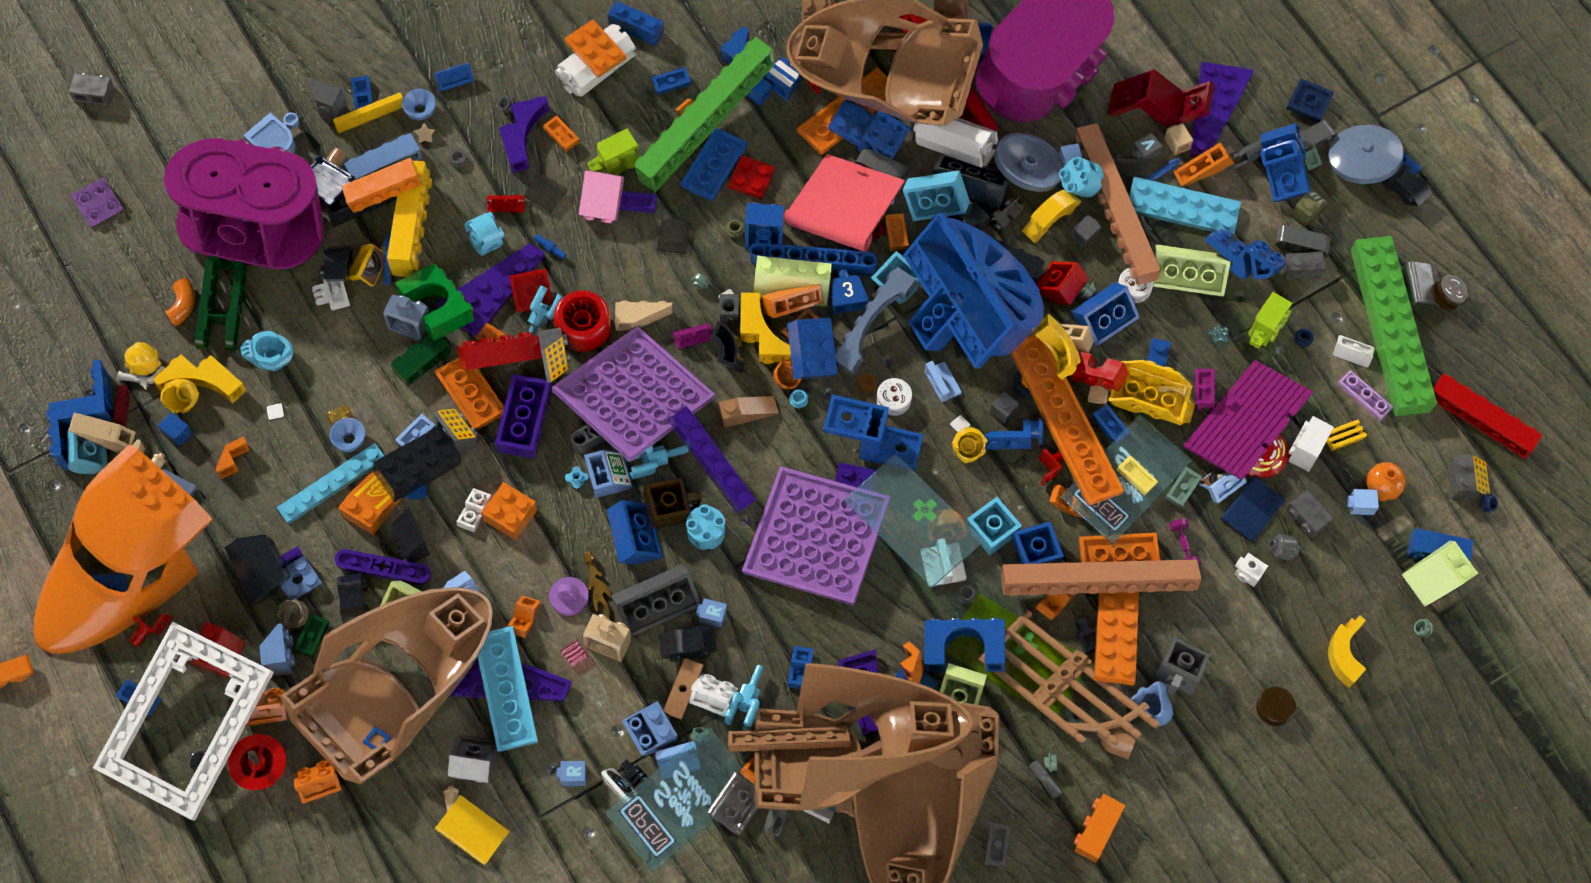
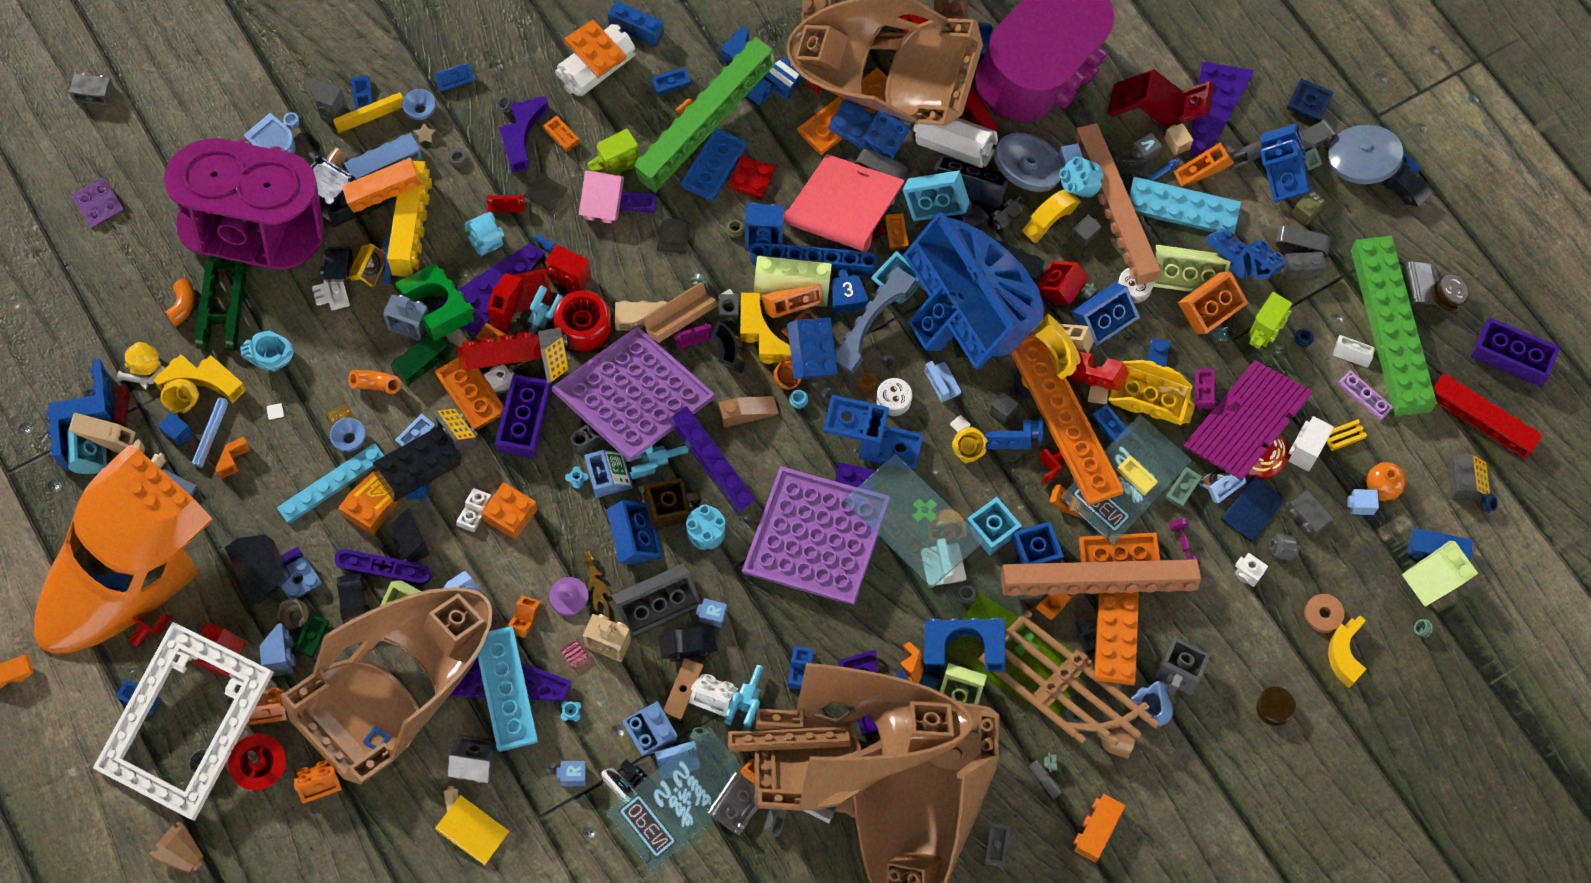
none -> medium nougat cone [150,821,204,874]
none -> light blue axle [192,397,228,468]
none -> orange cylinder [349,370,401,394]
none -> white brick [484,364,514,396]
none -> red slope [487,273,523,333]
none -> red brick [545,244,591,292]
none -> medium azure plate [560,701,581,721]
none -> medium nougat panel [643,282,718,342]
none -> orange brick [1178,272,1248,334]
none -> nougat tile [1304,594,1344,633]
none -> dark purple brick [1470,317,1560,387]

